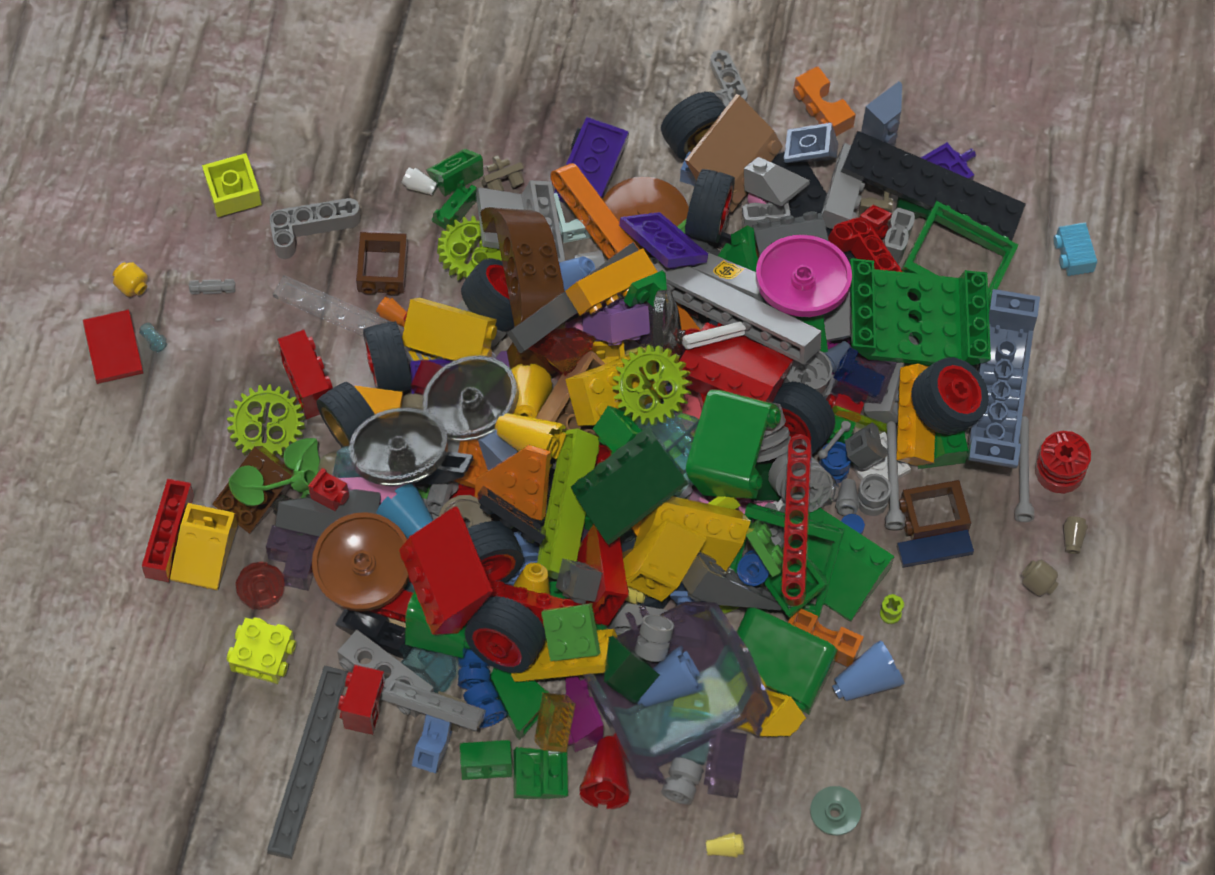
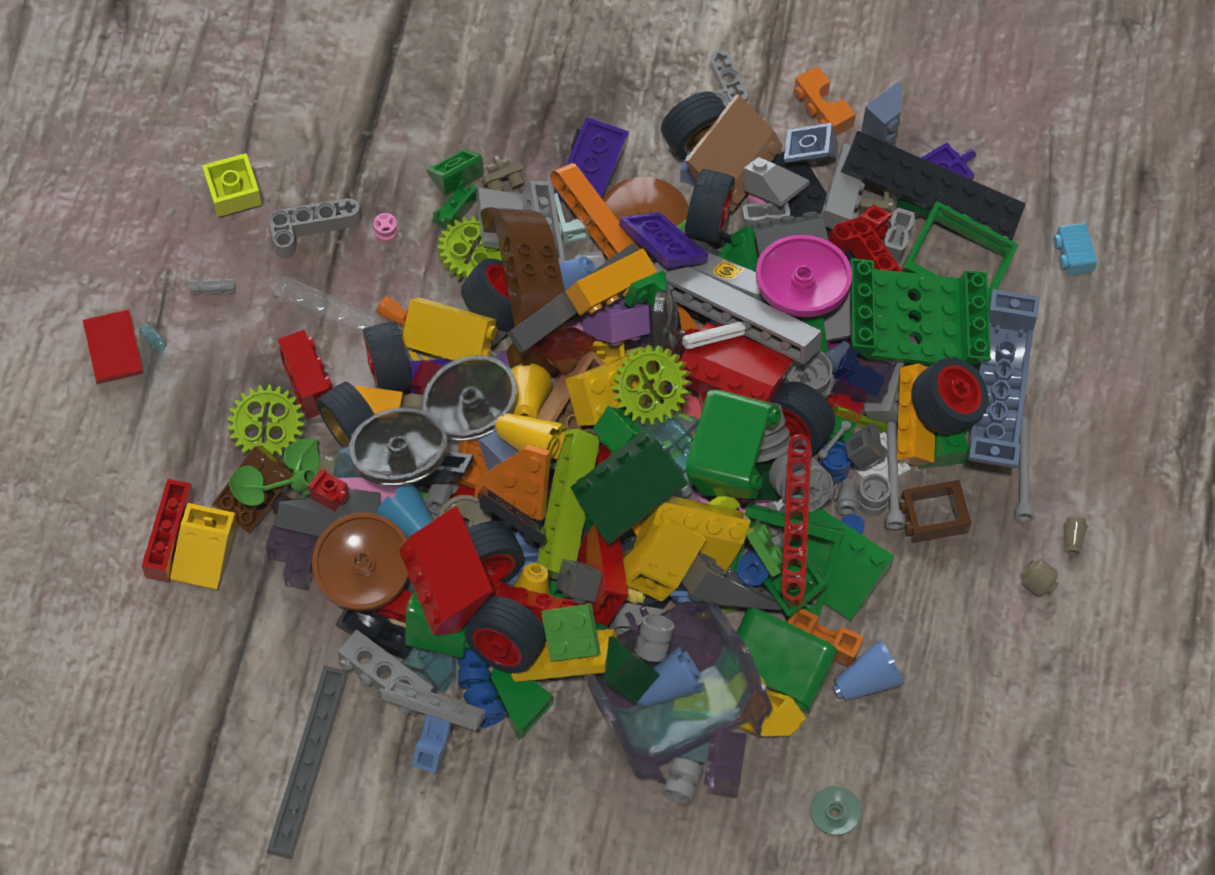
yellow head [113,262,148,297] -> none
neon yellow brick [227,618,296,684] -> none
clear red tile [235,561,285,610] -> none
red brick [338,665,385,735] -> none
reddish brown window [356,232,408,295] -> none
white cone [402,167,437,195] -> none
green hinge [460,740,512,780] -> none
green slope [513,746,568,799] -> none
clear yellow brick [534,692,575,752] -> none
magenta wedge [563,675,604,752] -> none
red cone [580,736,630,809] -> none
light yellow cone [706,832,744,858] -> none
lime bush [880,594,904,624] -> none
dark blue tile [897,530,974,568] -> none
red wheel [1035,430,1091,494] -> none
none -> bright pink wheel [374,213,398,242]

